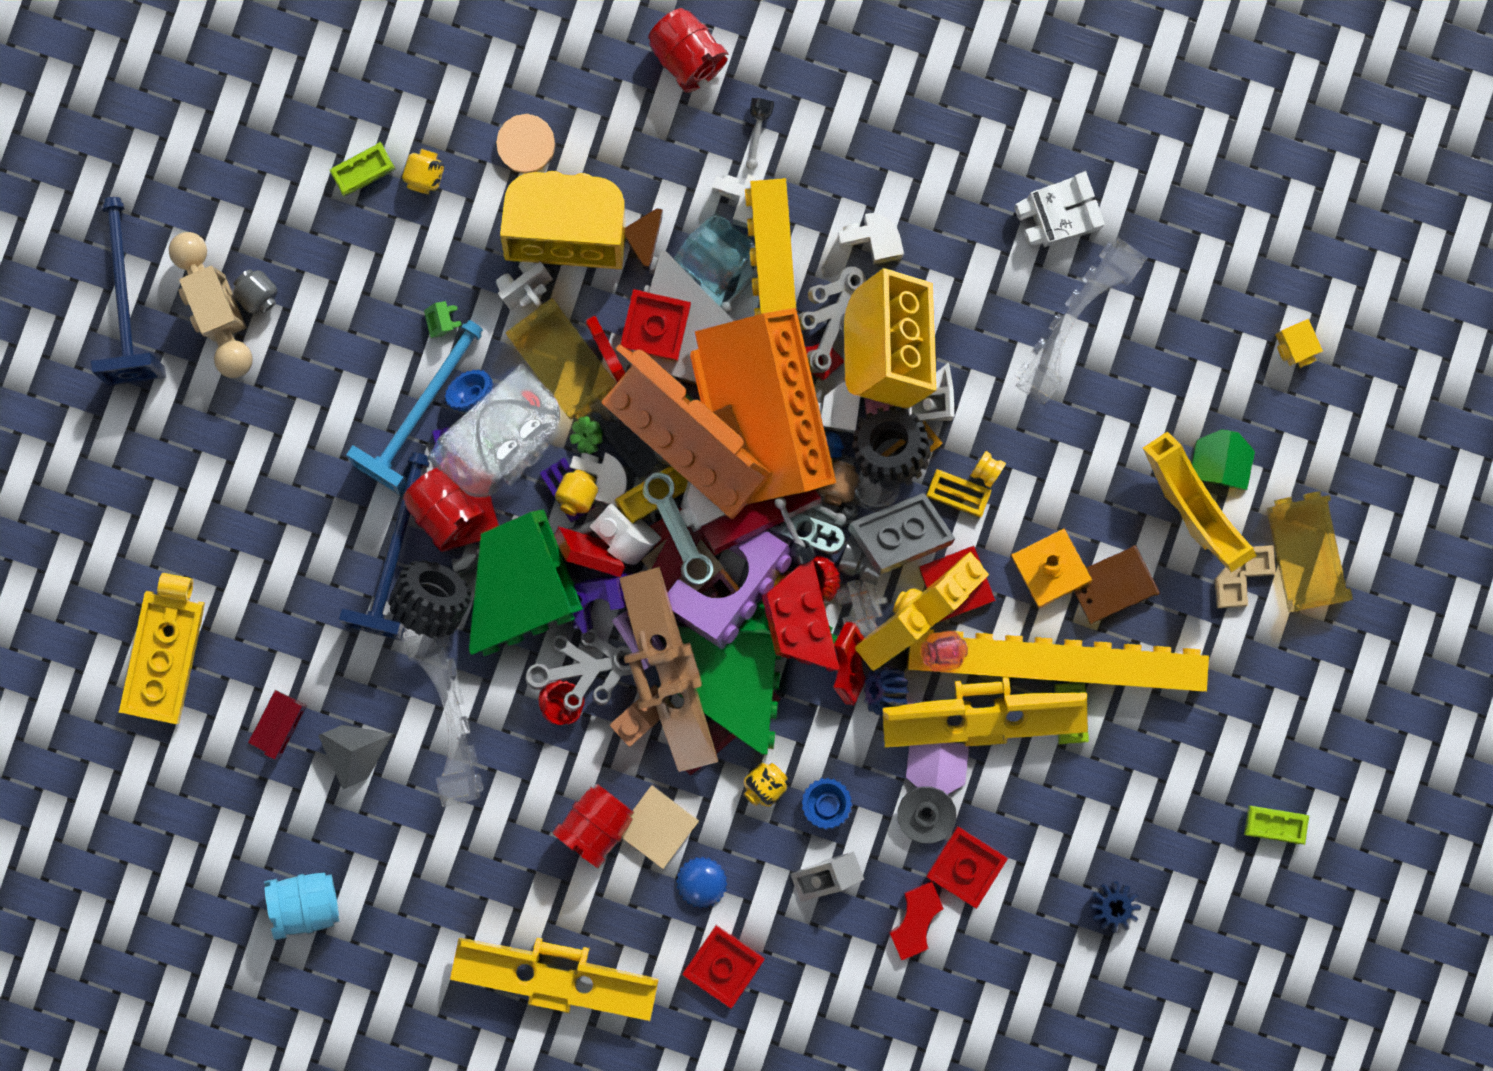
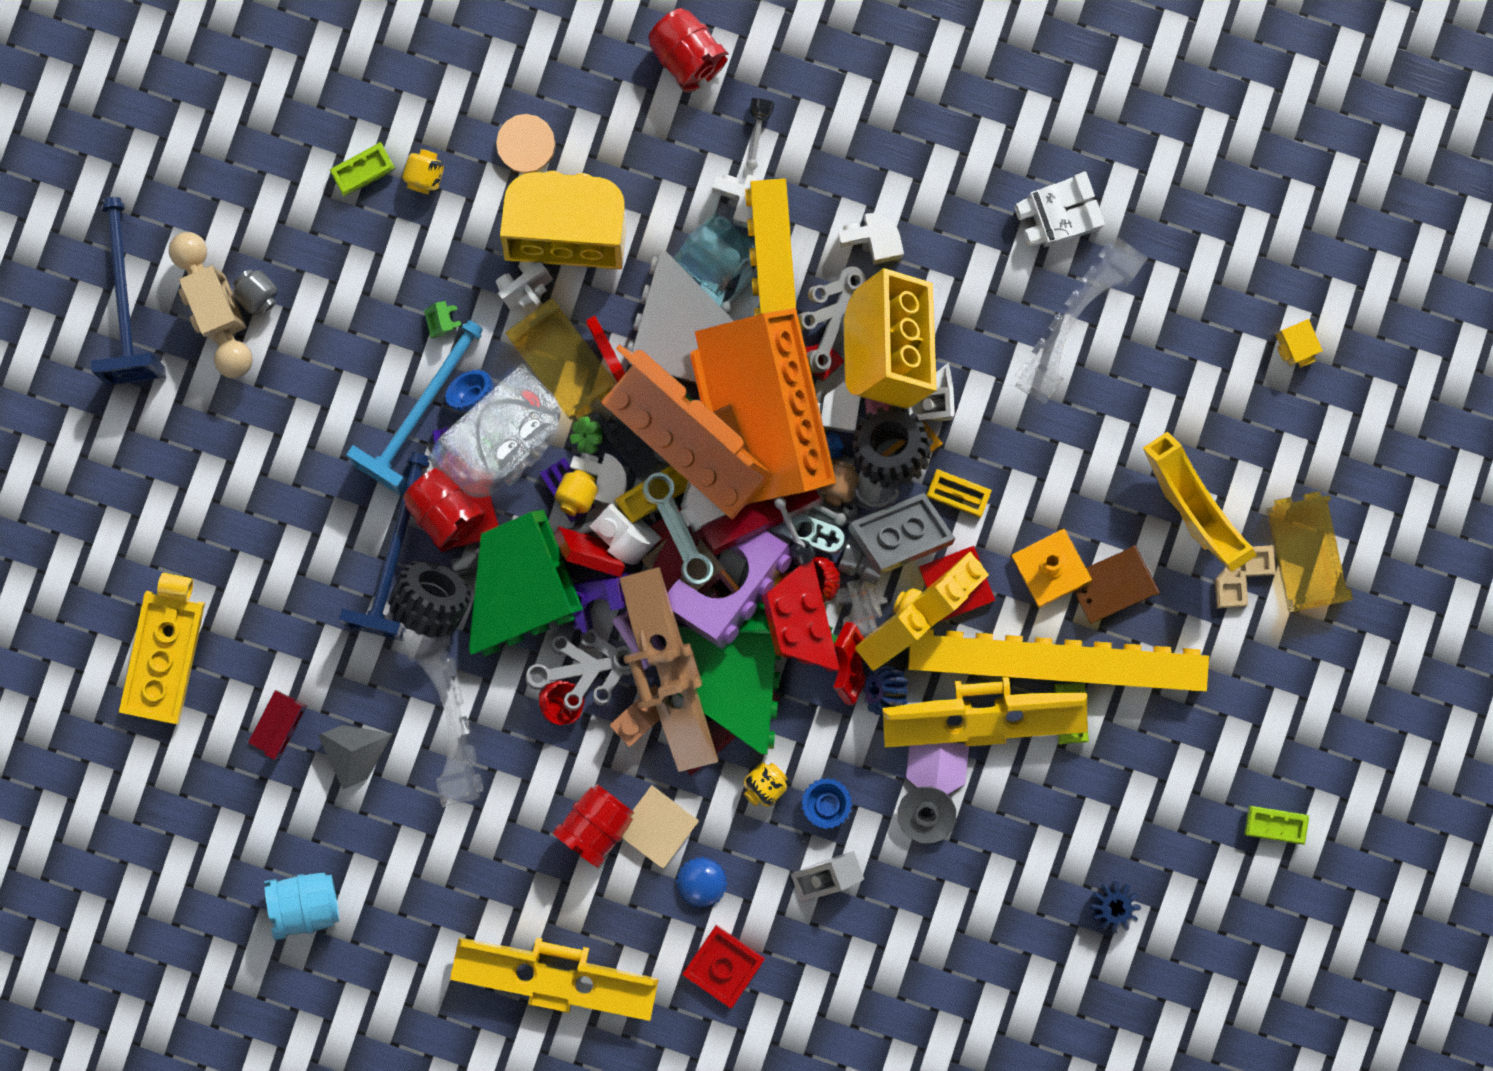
red tile [620,289,691,361] -> none
reddish brown slope [624,208,663,271] -> none
red tile [889,881,944,960] -> none
head [921,631,968,672] -> none
red tile [926,826,1008,909] -> none
yellow wheel [970,451,1006,488] -> none
green slope [1192,429,1255,491] -> none

